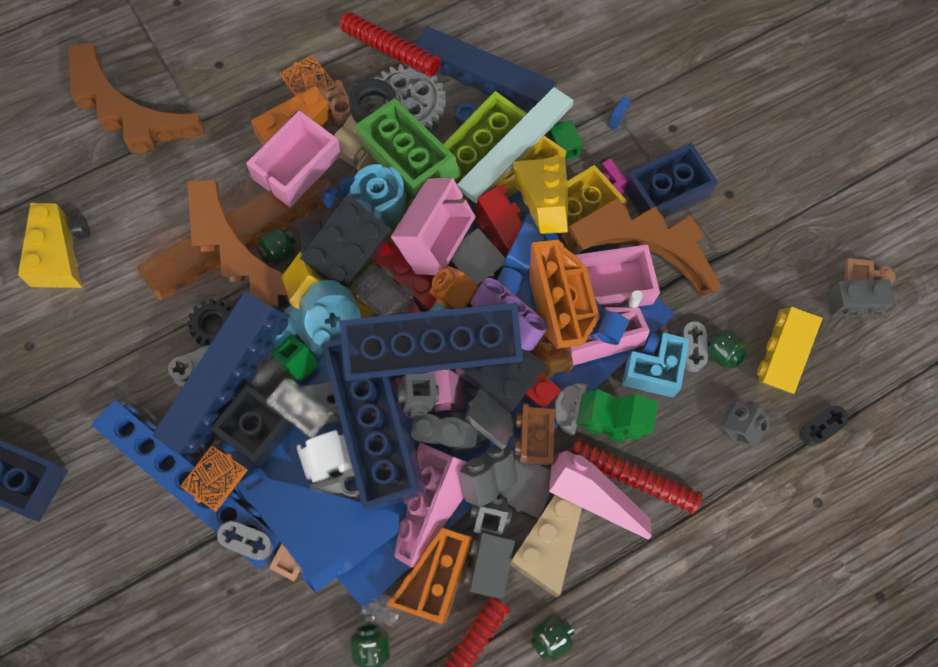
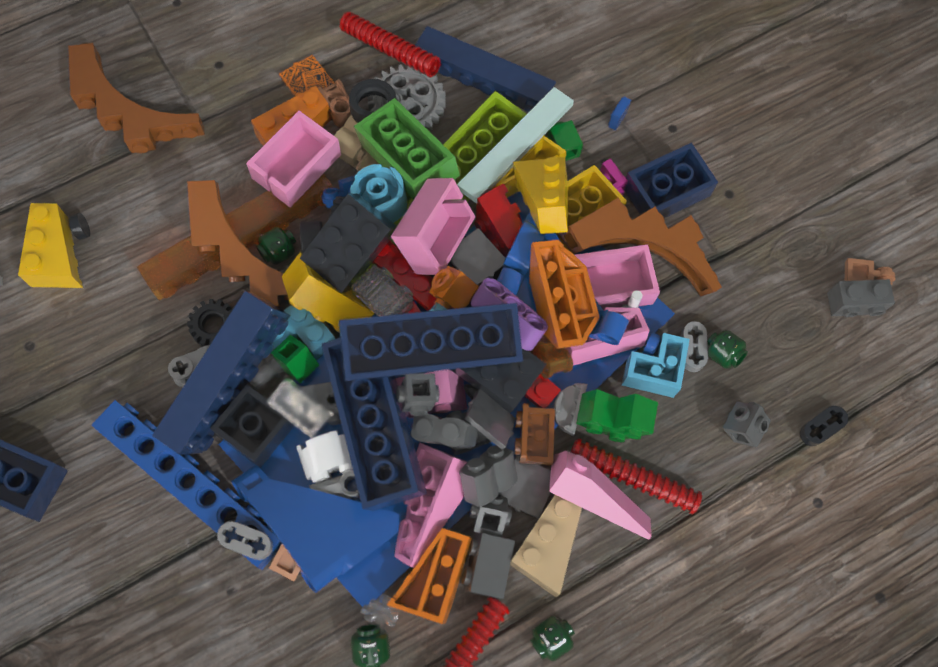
orange piece [180,446,247,511] -> none
medium azure brick [299,280,361,345] -> none
blue tile [455,103,478,126] -> none
yellow wedge [757,307,823,394] -> none

